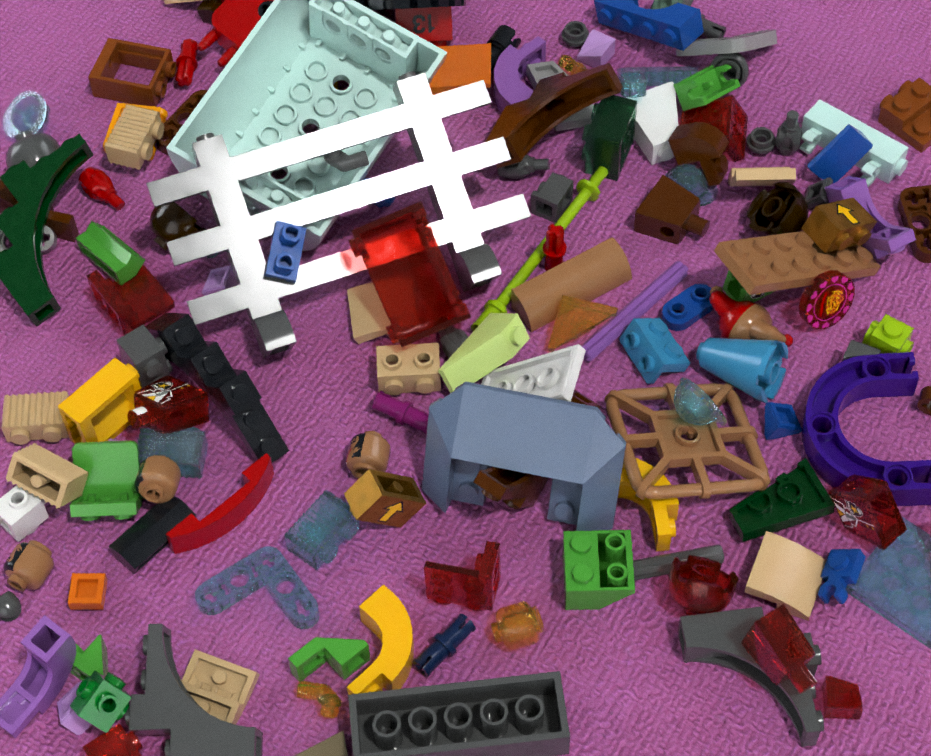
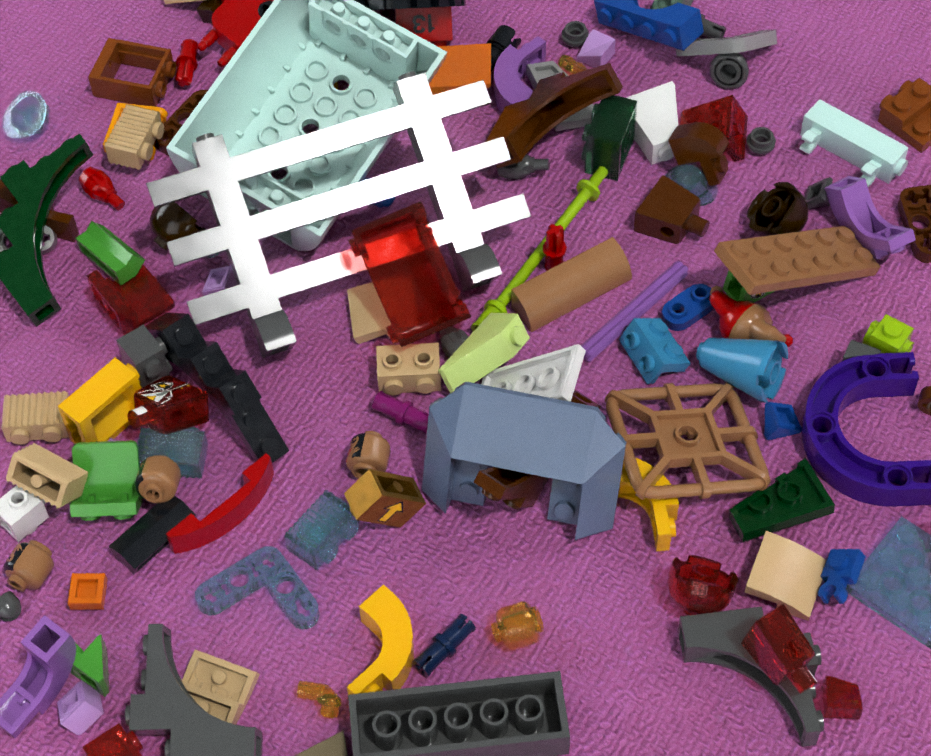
dark grey cylinder [6,130,60,169] -> none
green brick [70,671,132,733] -> none
blue hips [264,221,307,283] -> none
bright green slope [288,637,371,682] -> none
dark grey arm [324,150,369,172] -> none
clear red bracket [424,541,501,611] -> none
dark grey brick [531,172,573,223] -> none
clear yellow tile [548,295,618,352] -> none
bright green slope [563,530,635,610] -> none
clear light blue beam [617,66,698,98] -> none
dark grey axle [633,544,724,581] -> none
bright green hinge [673,64,741,111] -> none
clear light blue piece [673,378,727,426] -> none
tan slope [728,167,796,187] -> none
dark grey piece [775,110,802,156] -> none
clear red tile [799,270,855,329] -> none
pearl gold brick [801,198,877,253] -> none
blue slope [807,124,873,184] -> none
clear red torso [829,474,907,550] -> none

